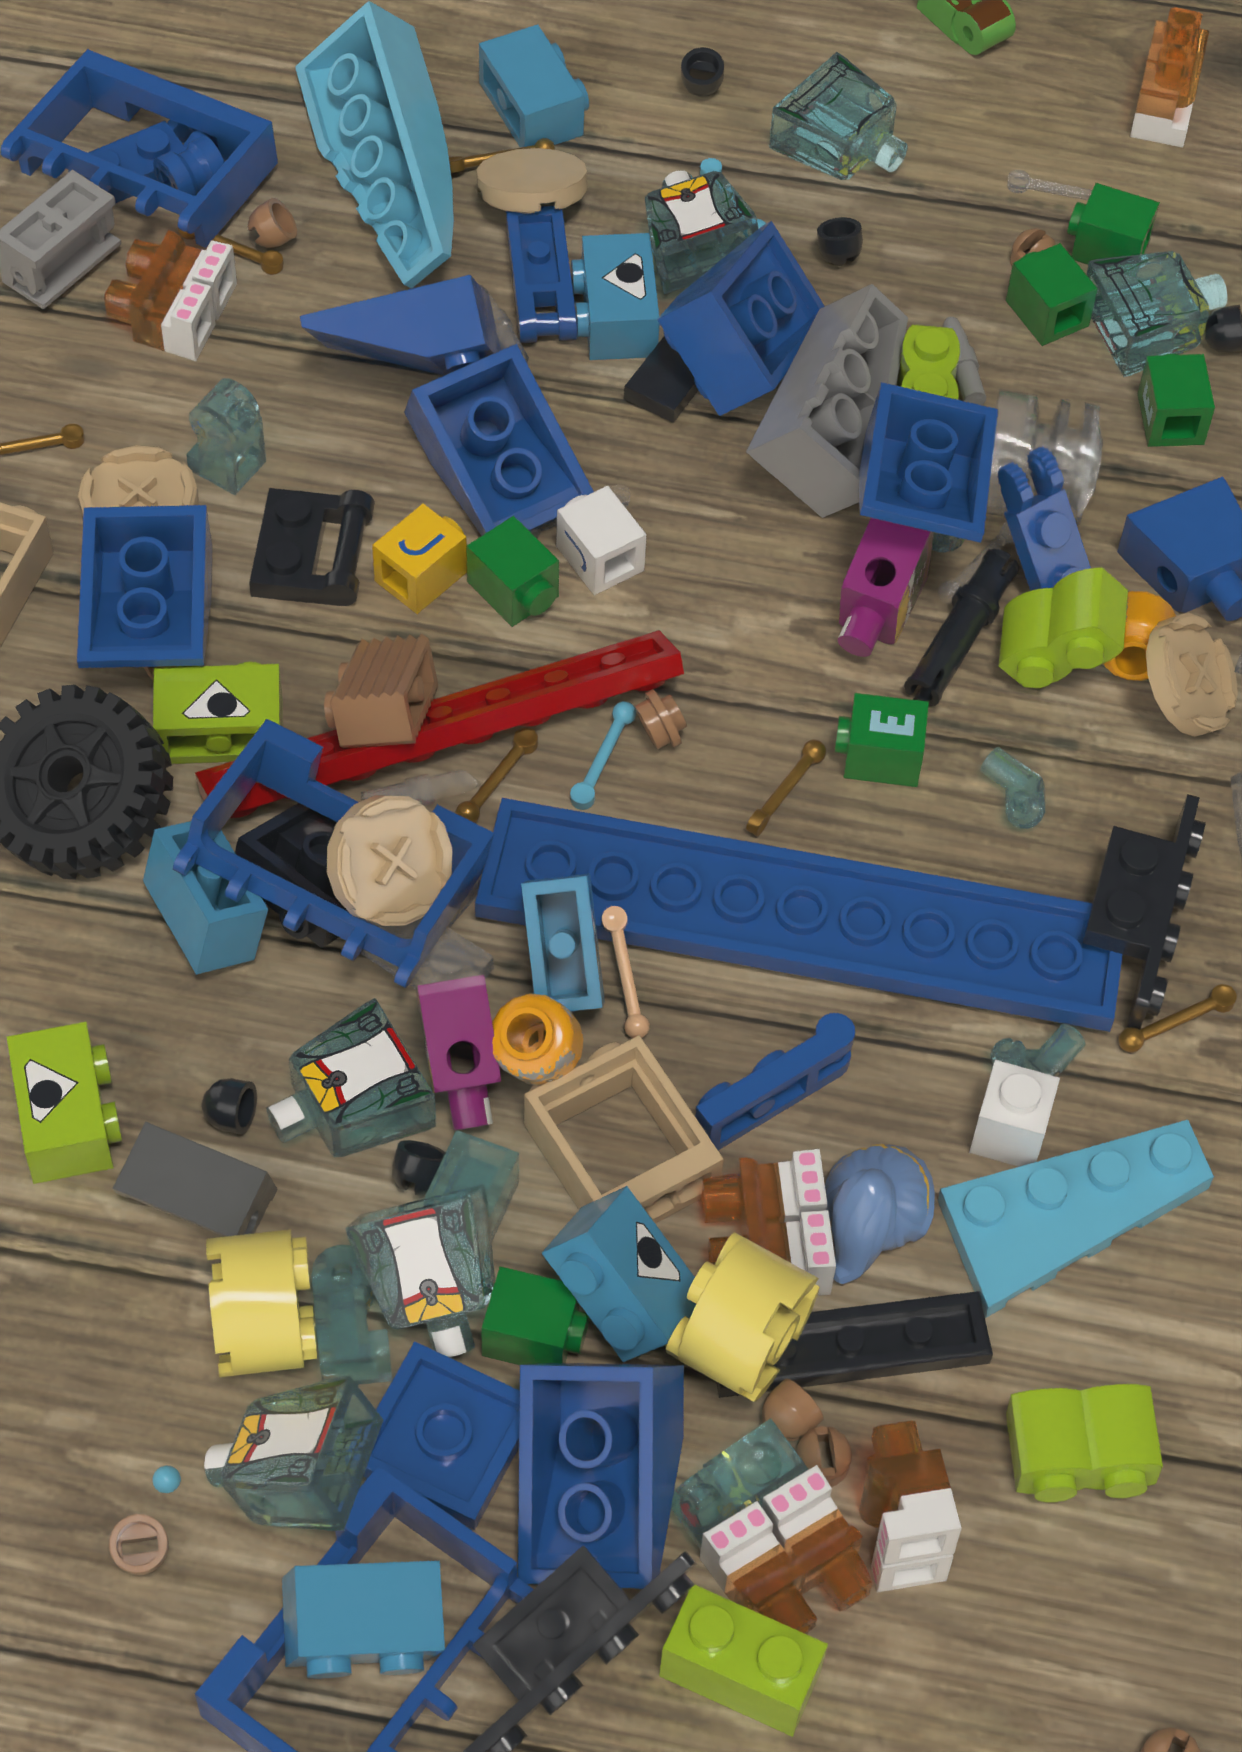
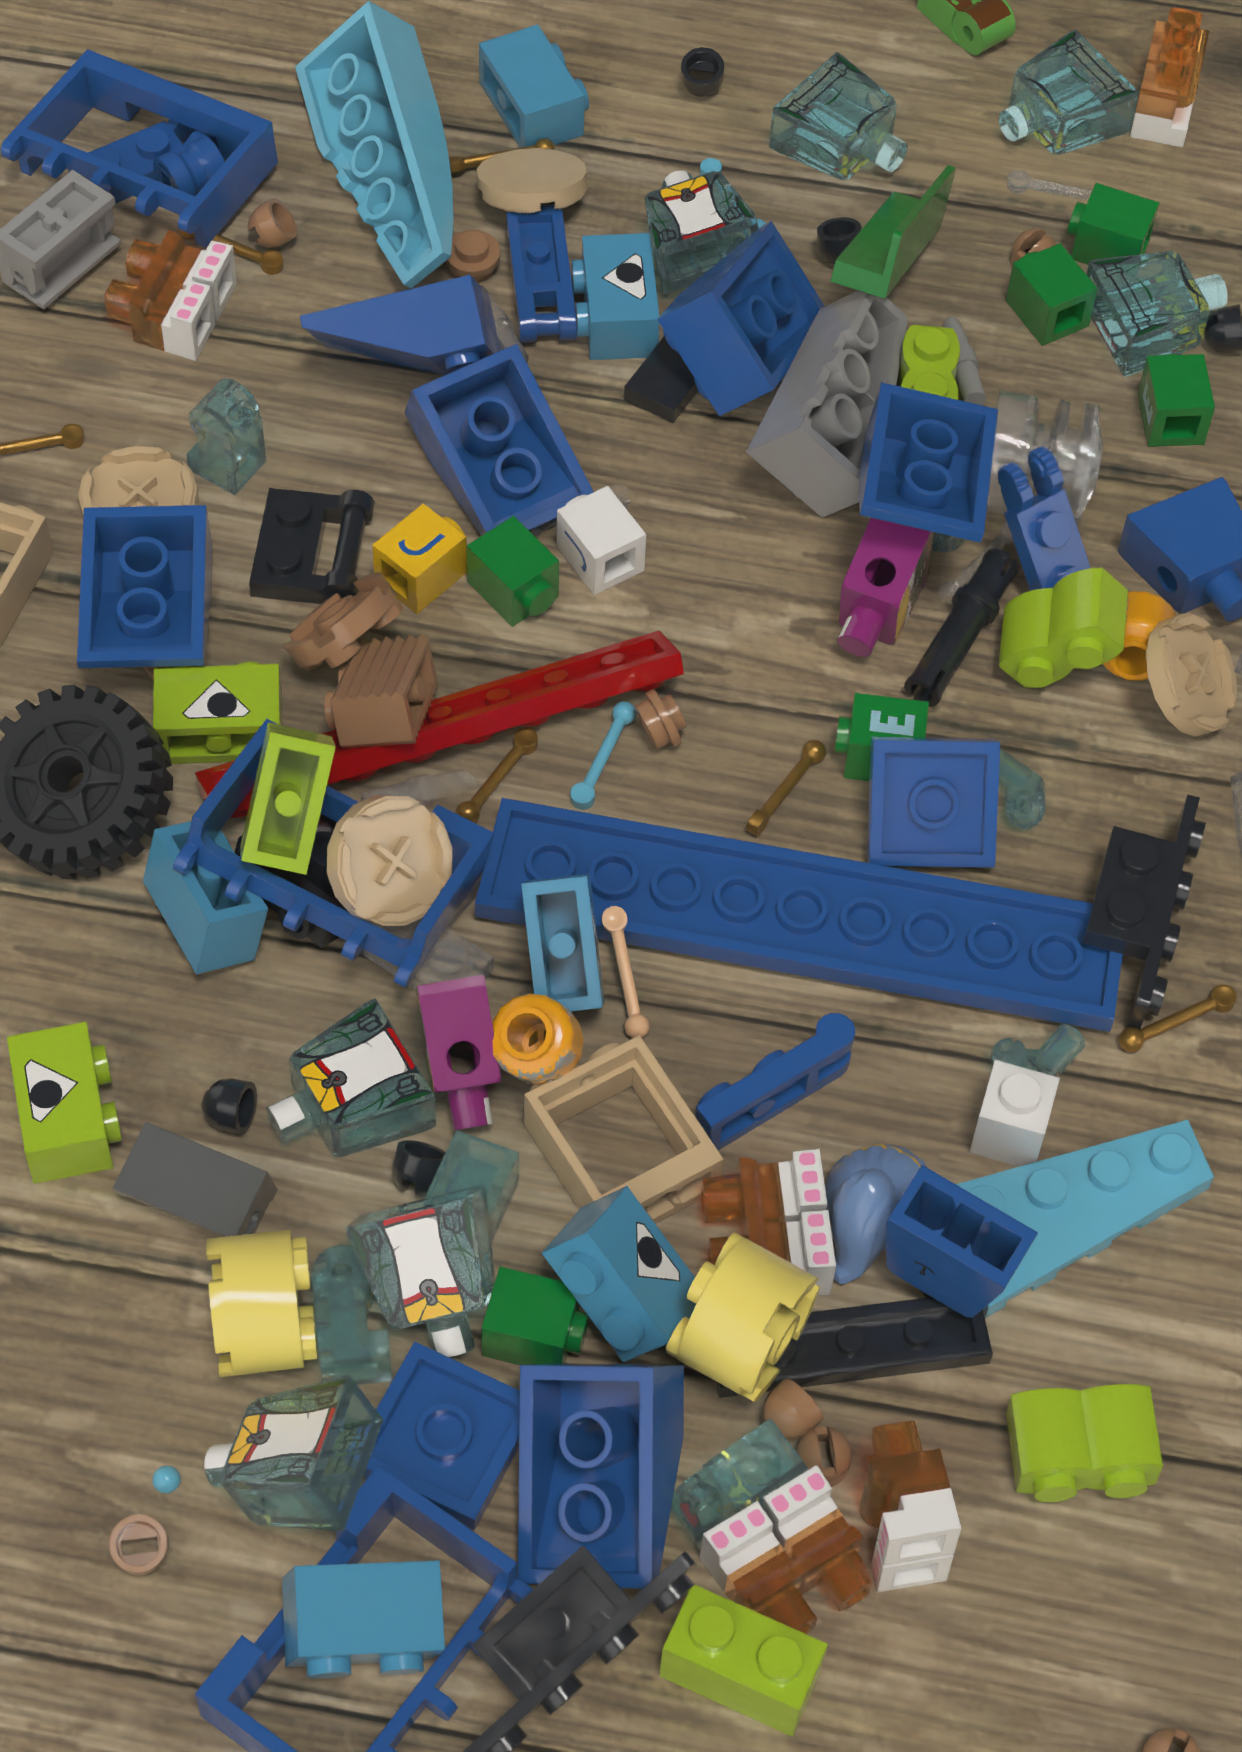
none -> lime brick [240,722,336,875]
none -> medium nougat plate [284,572,403,672]
none -> medium nougat plate [445,230,500,283]
none -> green panel [830,165,956,299]
none -> blue plate [867,737,1000,868]
none -> blue torso [886,1165,1038,1318]
none -> clear light blue torso [999,29,1139,155]

